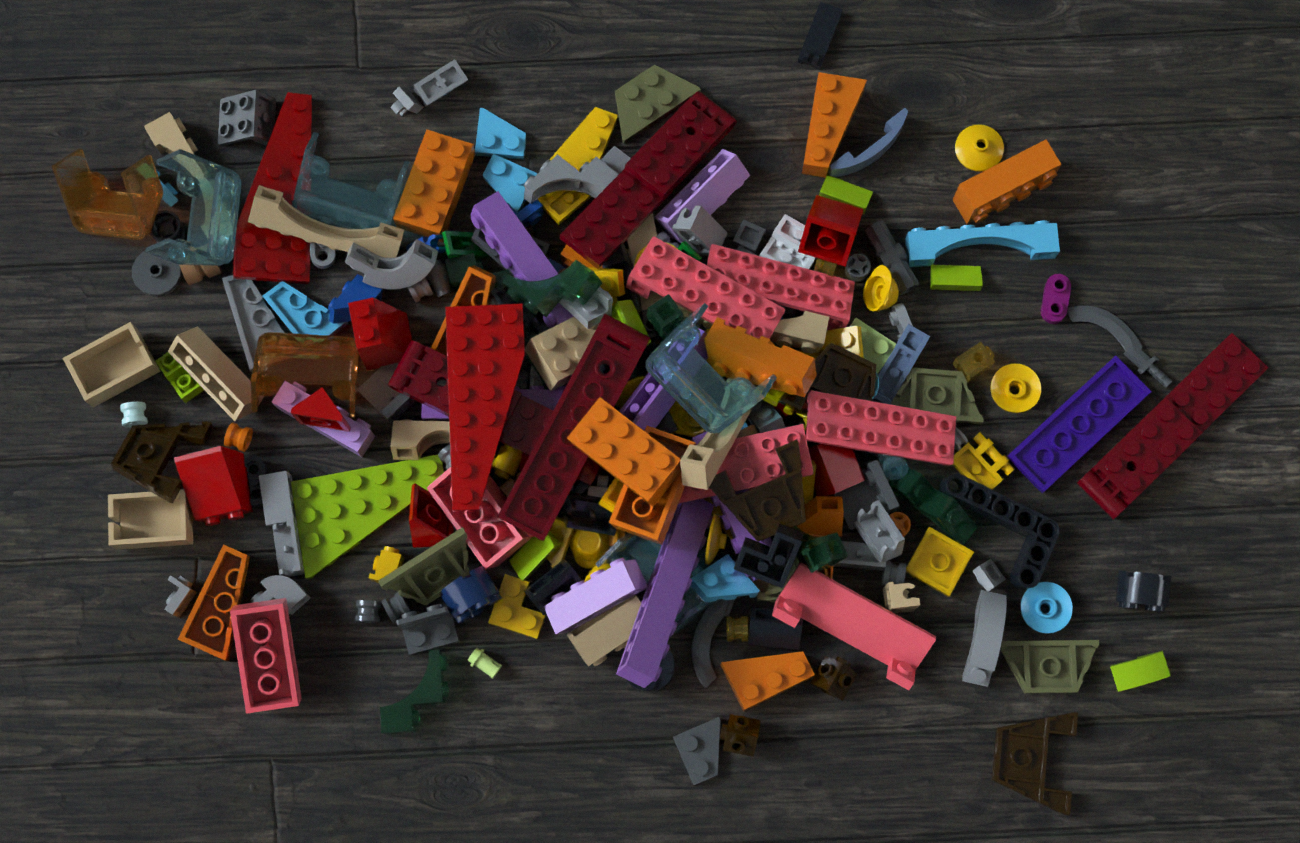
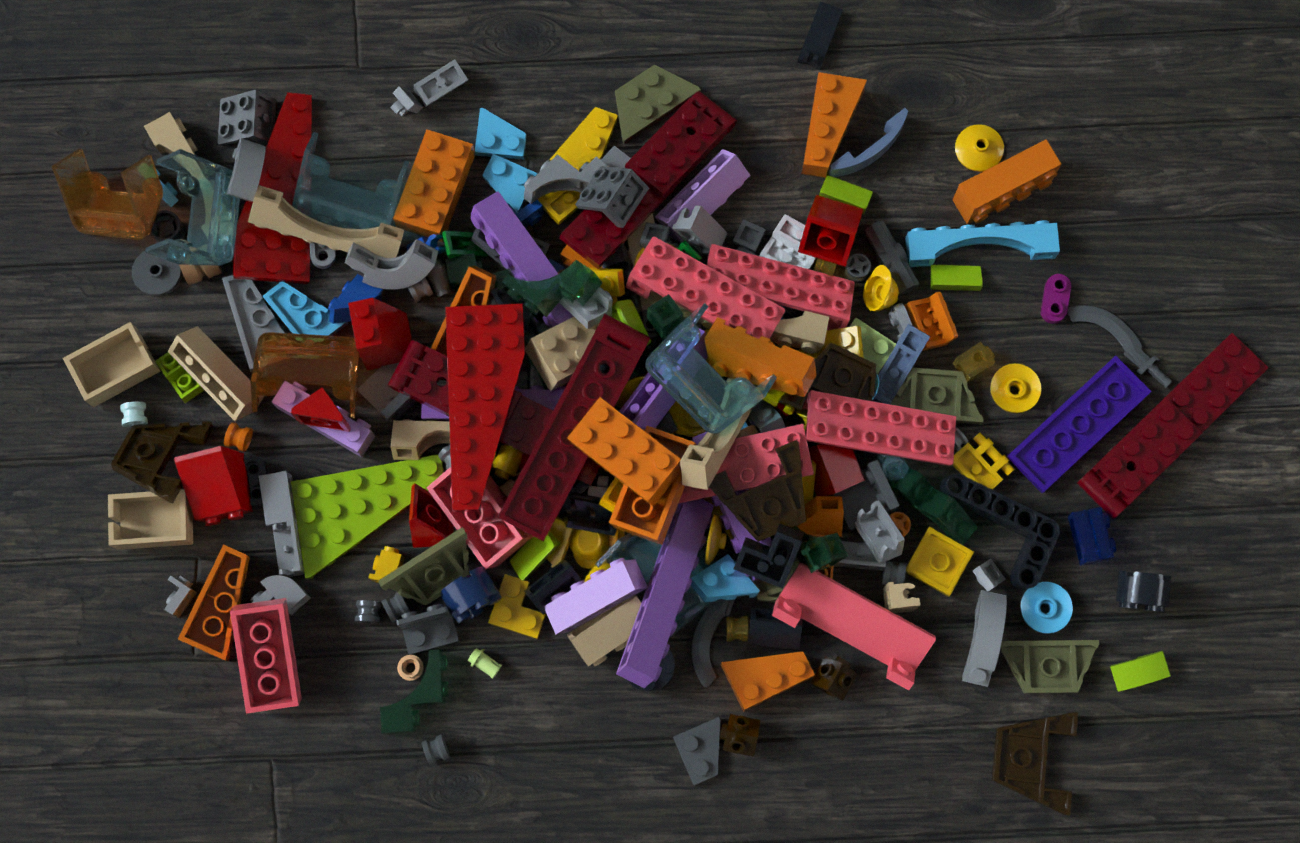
none -> light grey arch [226,138,265,202]
none -> light nougat plate [397,655,424,681]
none -> dark grey wheel [422,734,450,766]
none -> dark grey bracket [575,166,649,228]
none -> dark grey tile [640,222,670,248]
none -> orange bracket [904,292,958,351]
none -> clear blue brick [1068,507,1116,566]

